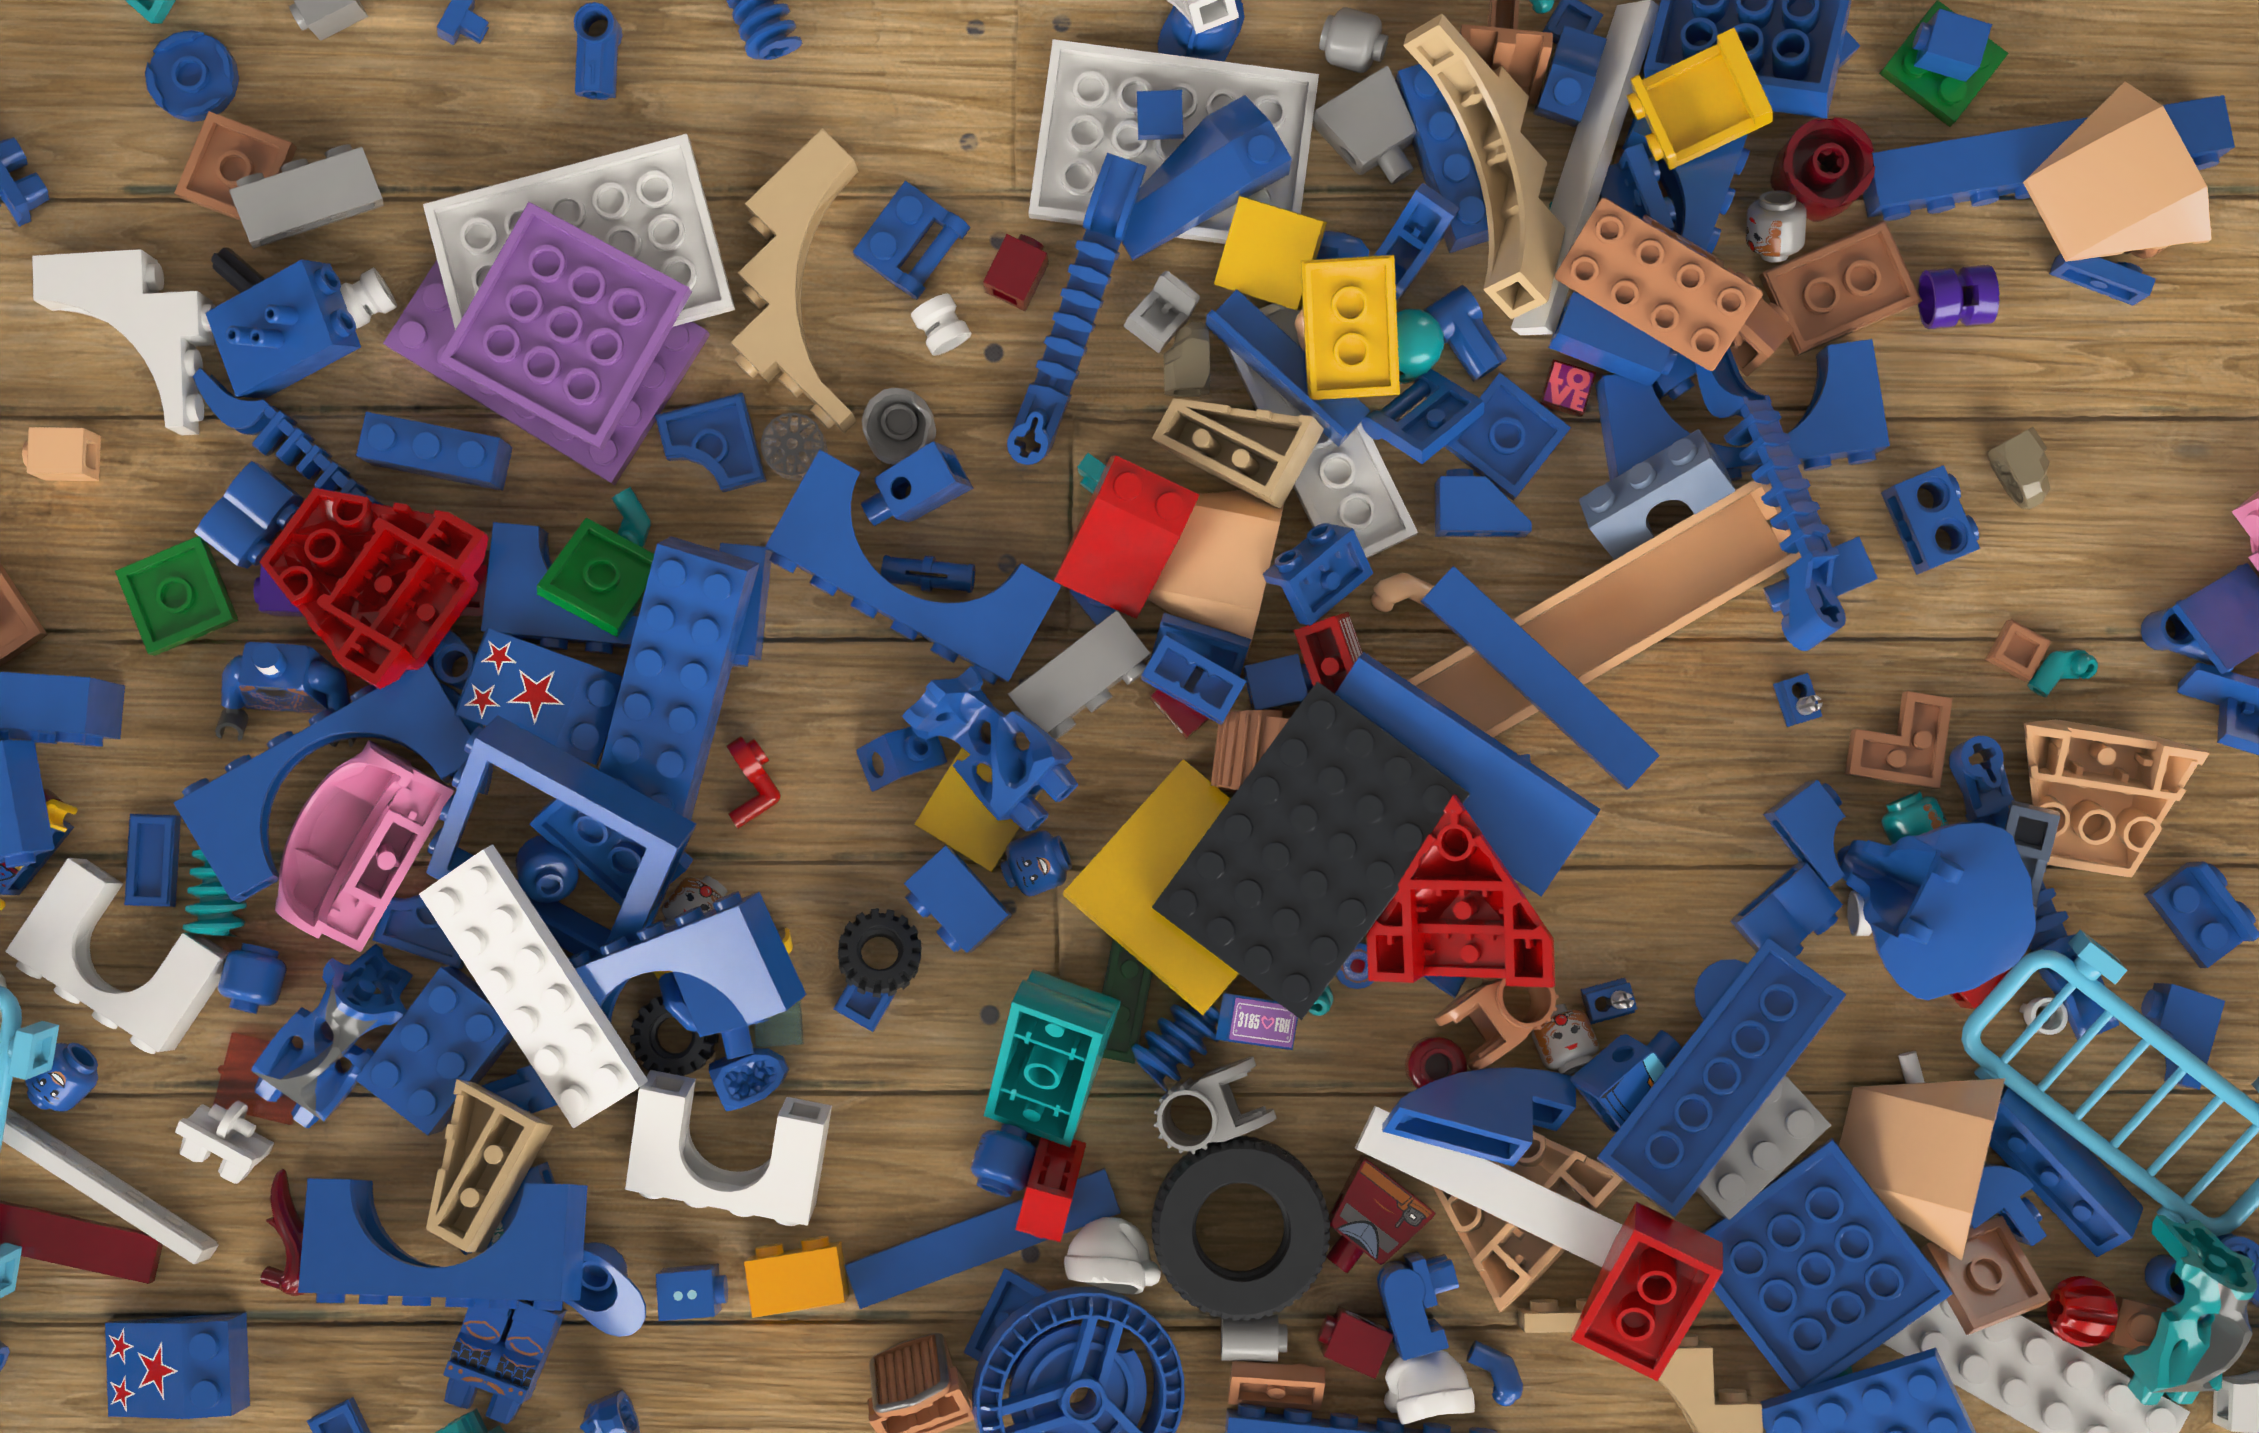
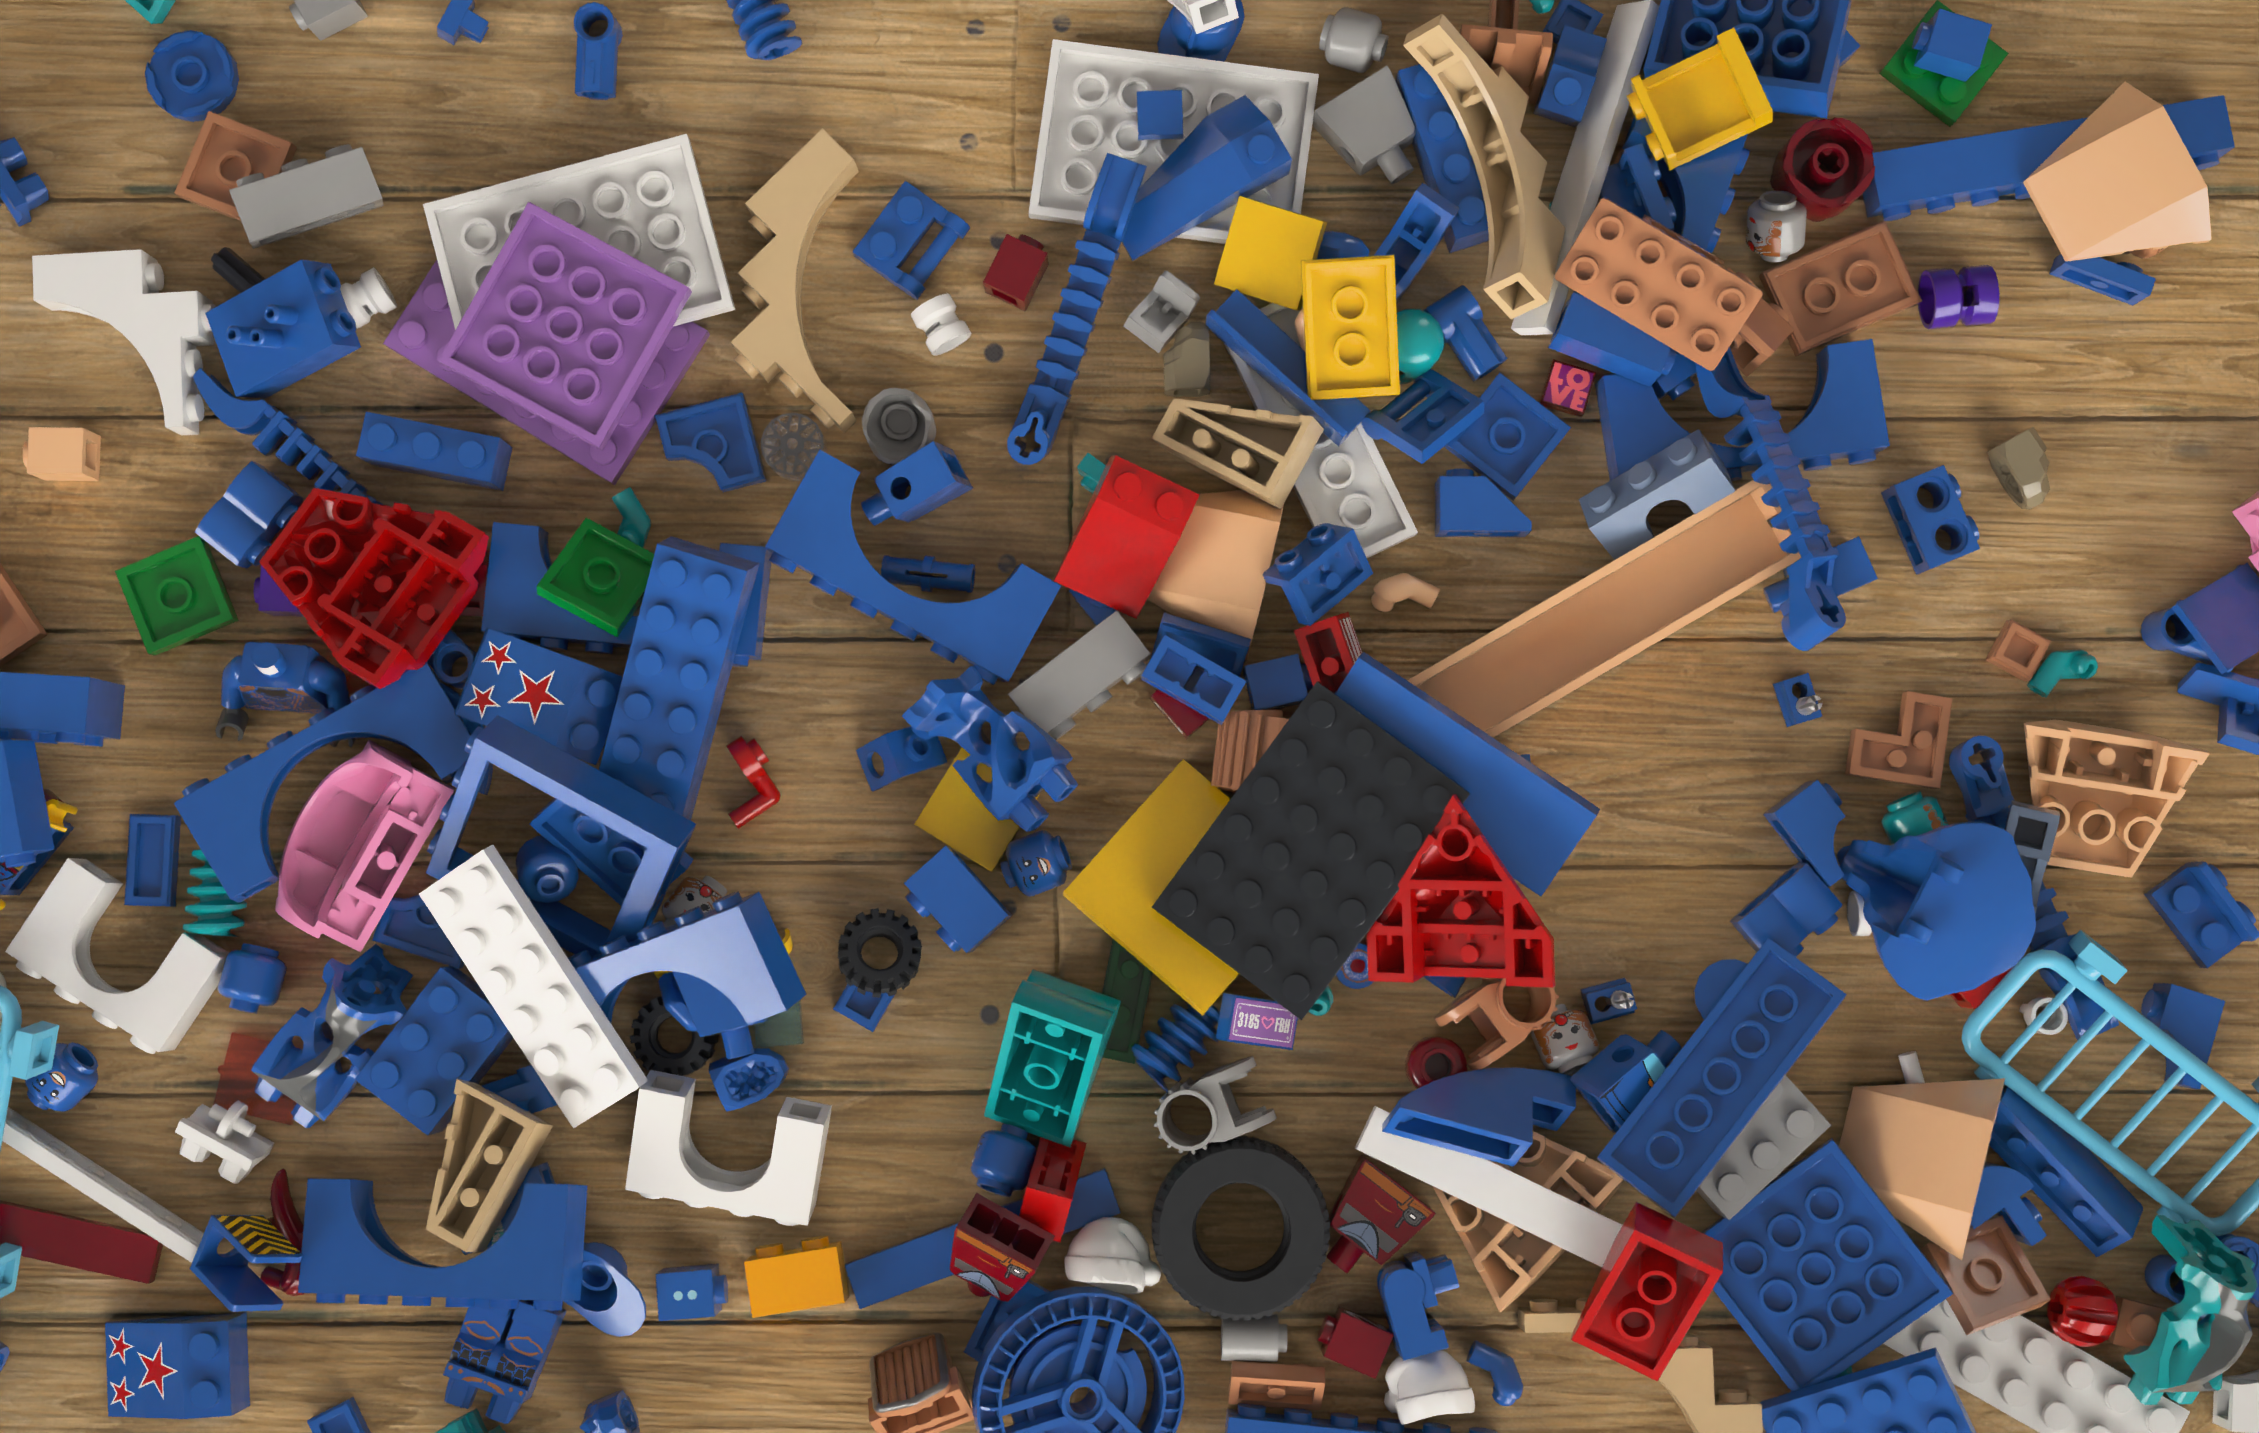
blue tile [1421,566,1660,790] -> none
none -> blue piece [190,1215,303,1312]
none -> dark red torso [950,1193,1055,1302]

